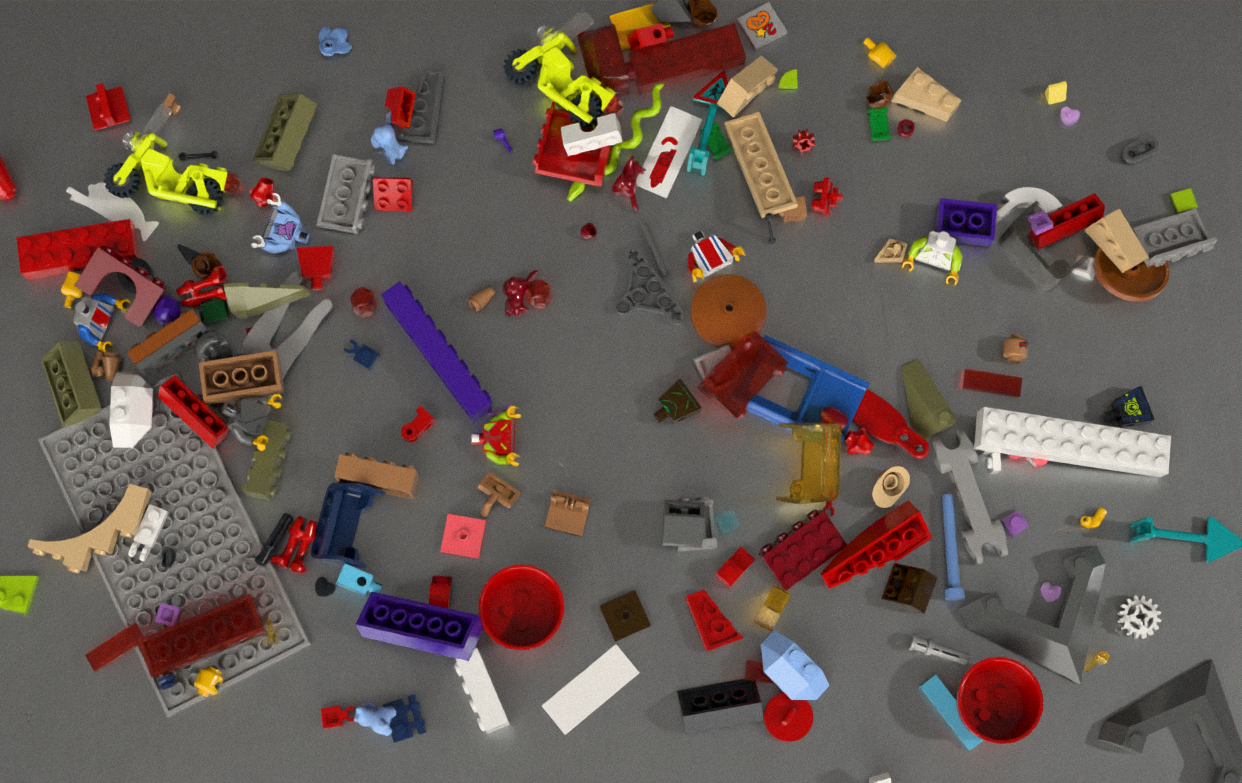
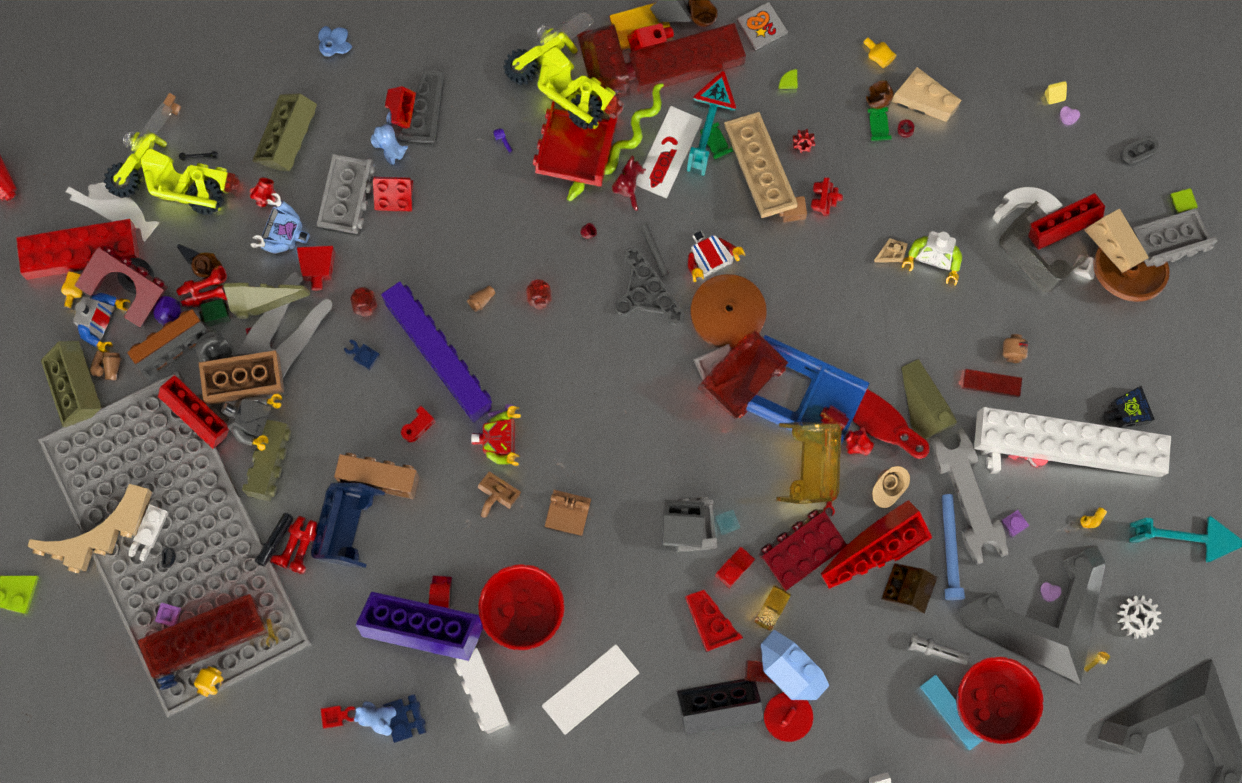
clear red tile [85,623,146,672] -> none
red bracket [86,83,131,130] -> none
white wedge [110,372,153,448] -> none
black piece [315,577,336,597] -> none
medium azure torso [336,563,382,595] -> none
coral plate [440,514,486,559] -> none
dark red animal [502,270,538,317] -> none
white arch [561,113,623,156] -> none
dark brown plate [599,590,651,642] -> none
dark brown torso [653,378,702,424] -> none
tan wedge [717,55,778,117] -> none
black hinge [765,213,776,244] -> none
dark purple brick [935,198,997,247] -> none
medium lavender plate [1026,210,1053,235] -> none

